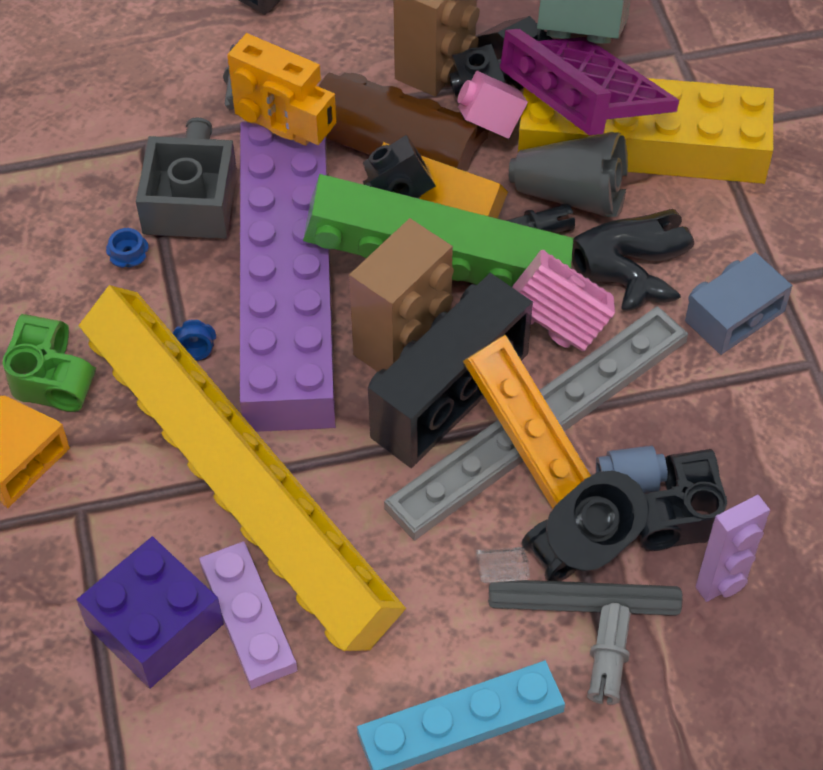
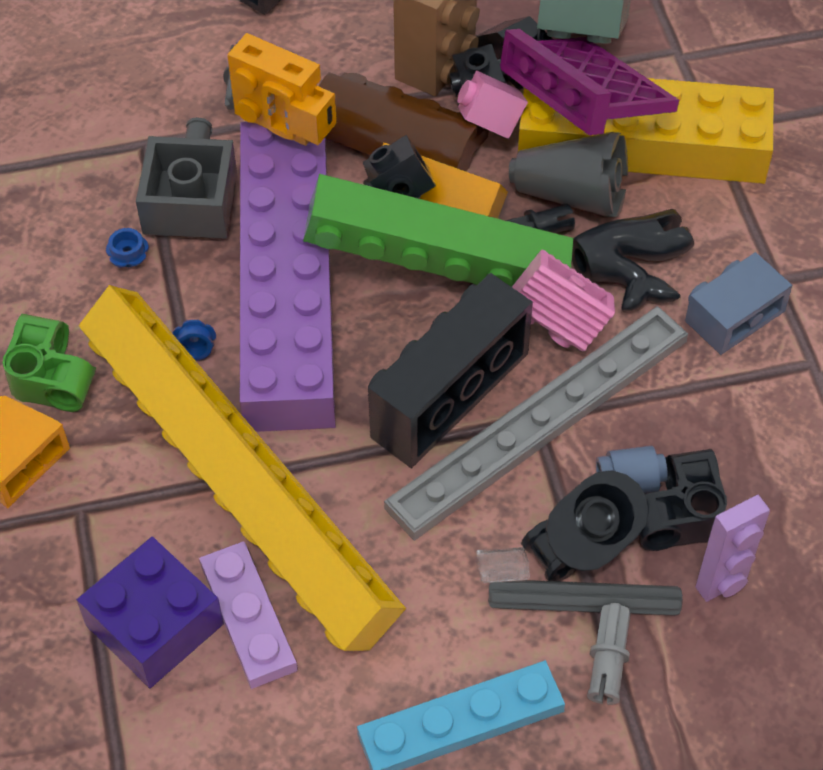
medium nougat brick [349,218,454,372] -> none
light orange tile [463,335,591,509] -> none

